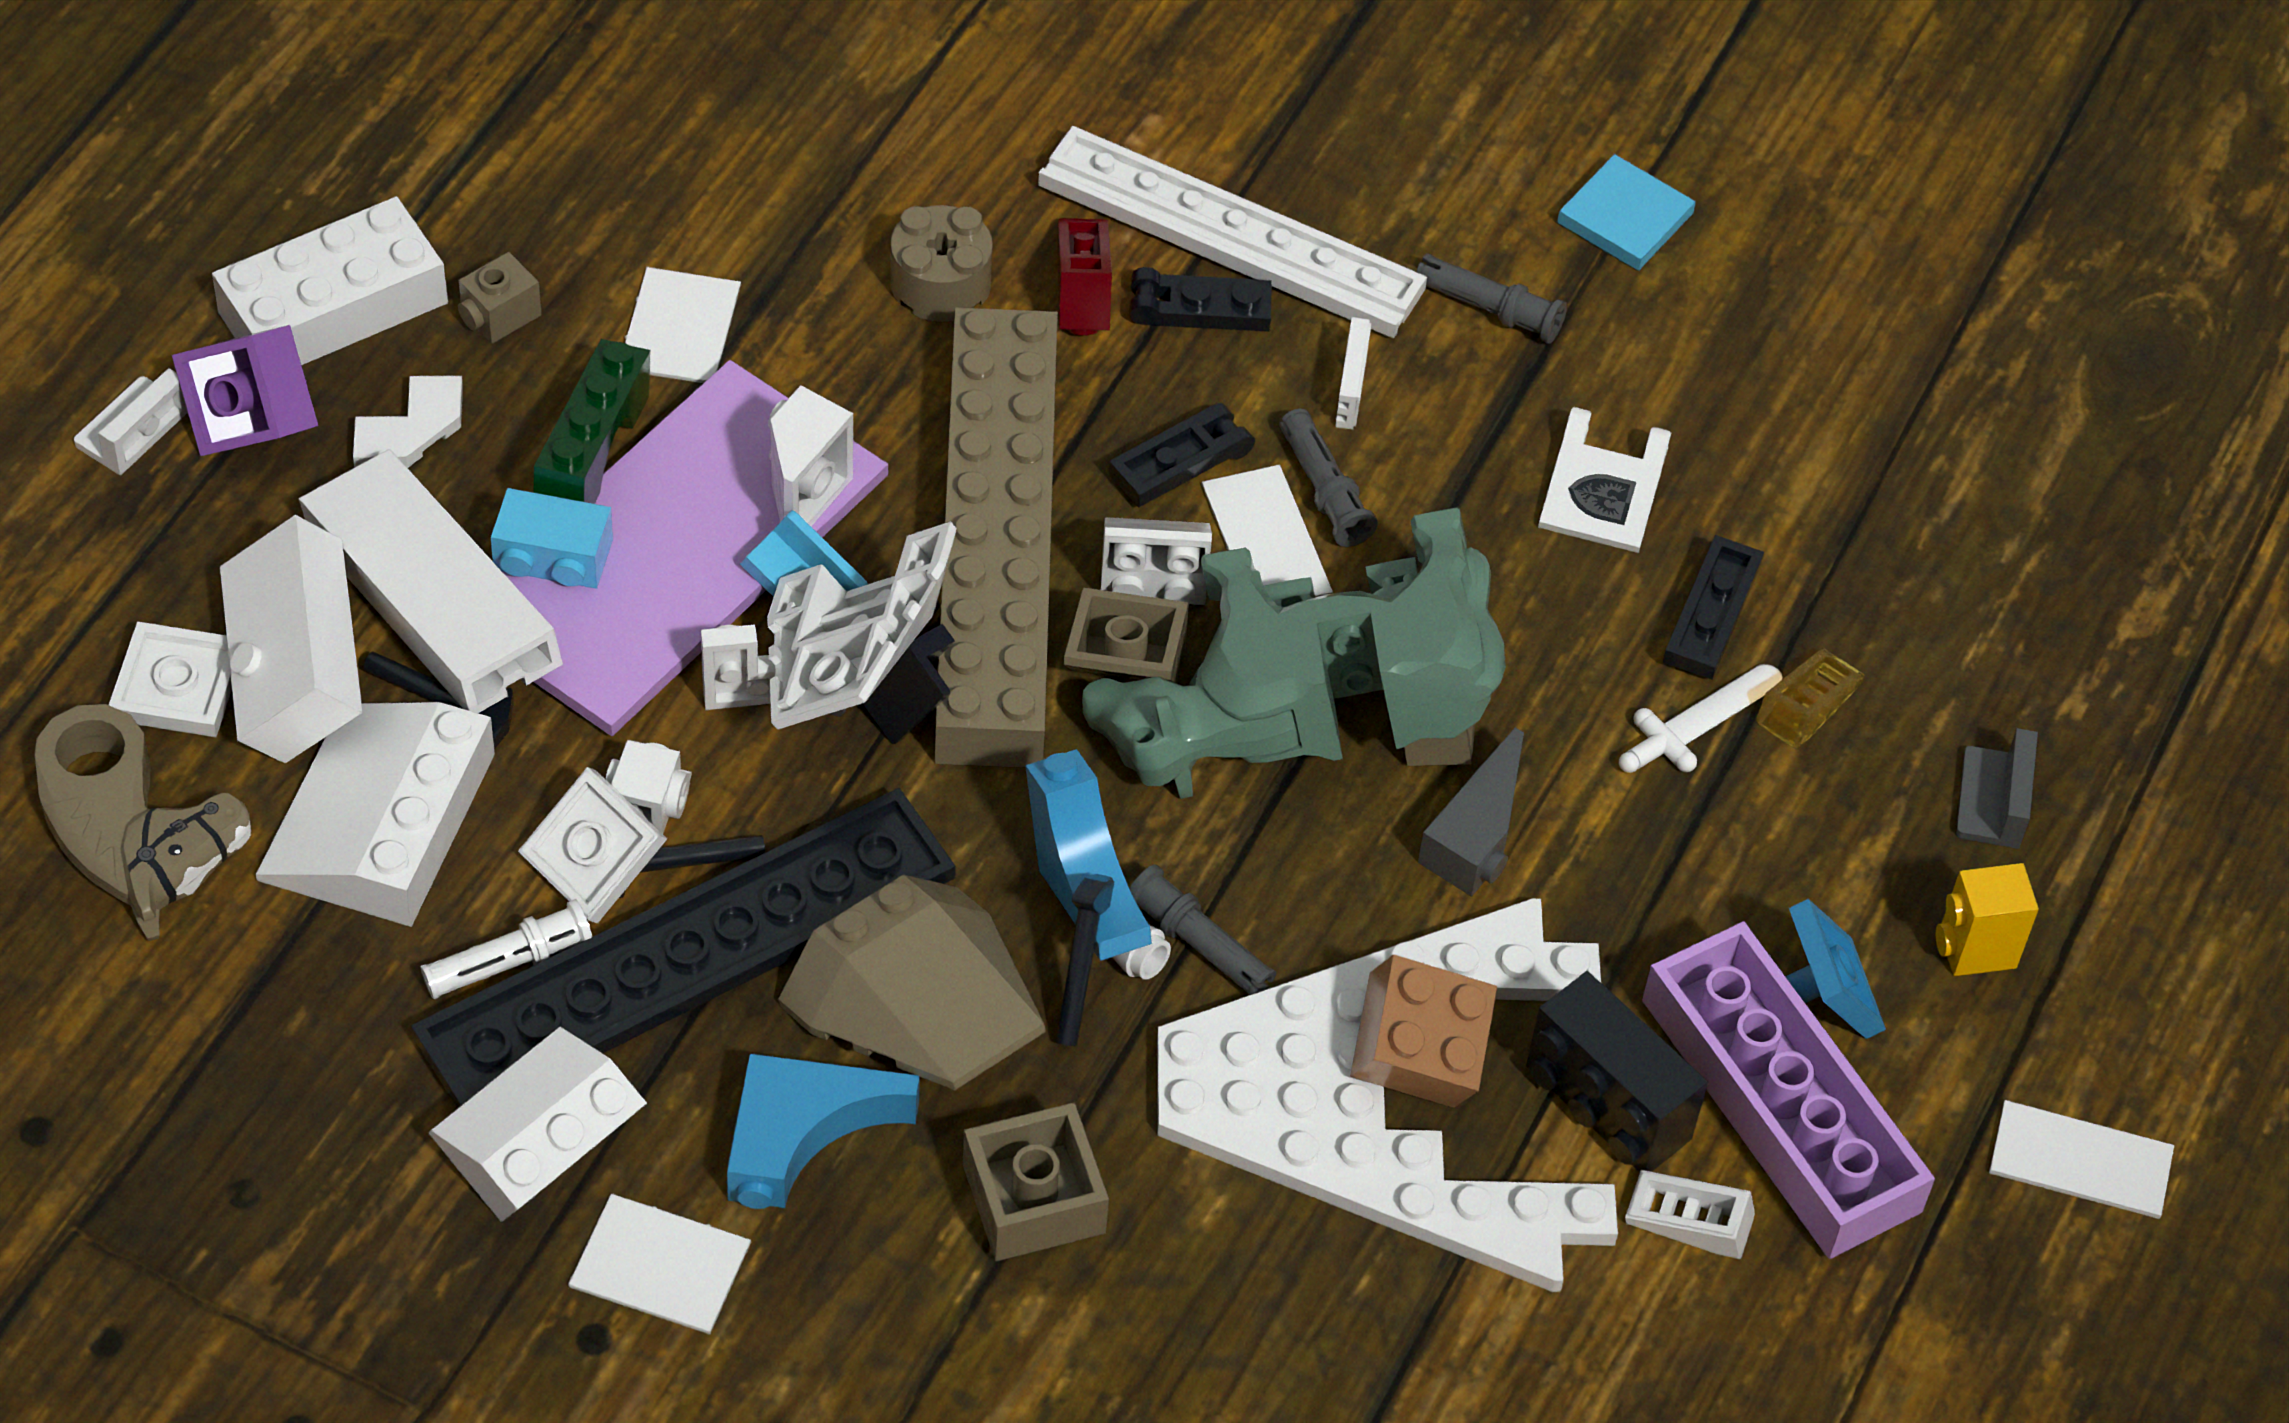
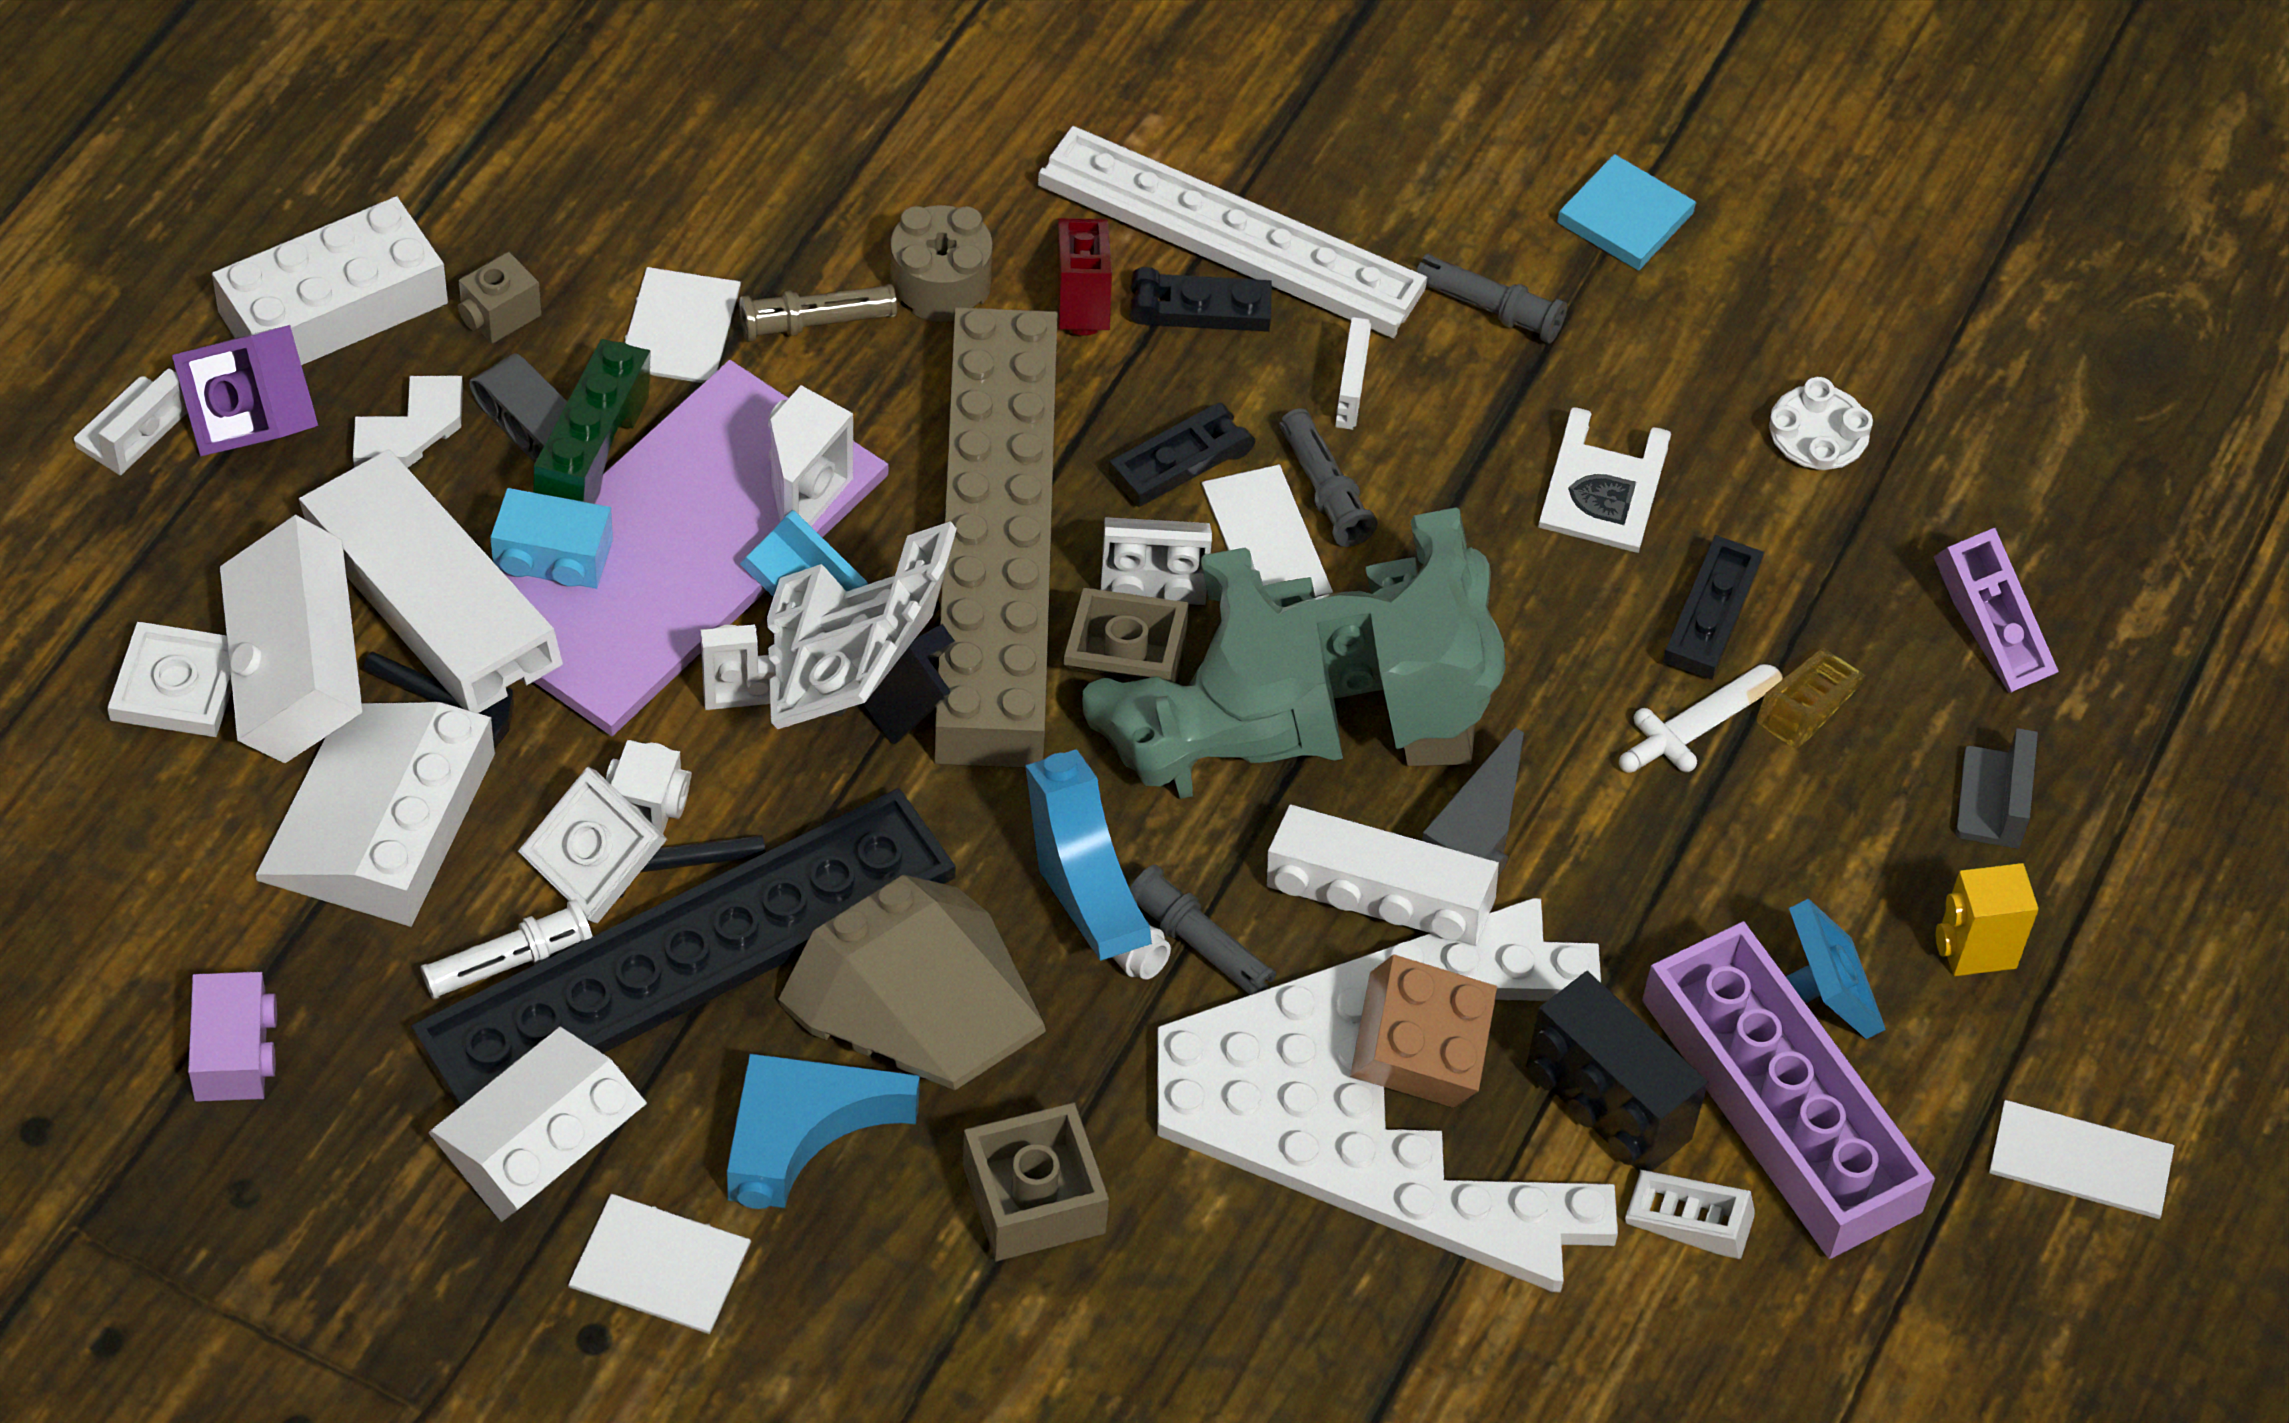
dark tan animal [35,704,251,941] -> none
black piece [1055,874,1114,1046] -> none
none -> lavender brick [189,972,277,1101]
none -> dark grey beam [470,353,567,463]
none -> dark tan pin [740,284,897,342]
none -> white brick [1267,804,1499,946]
none -> white dish [1769,377,1873,470]
none -> lavender slope [1933,528,2059,693]

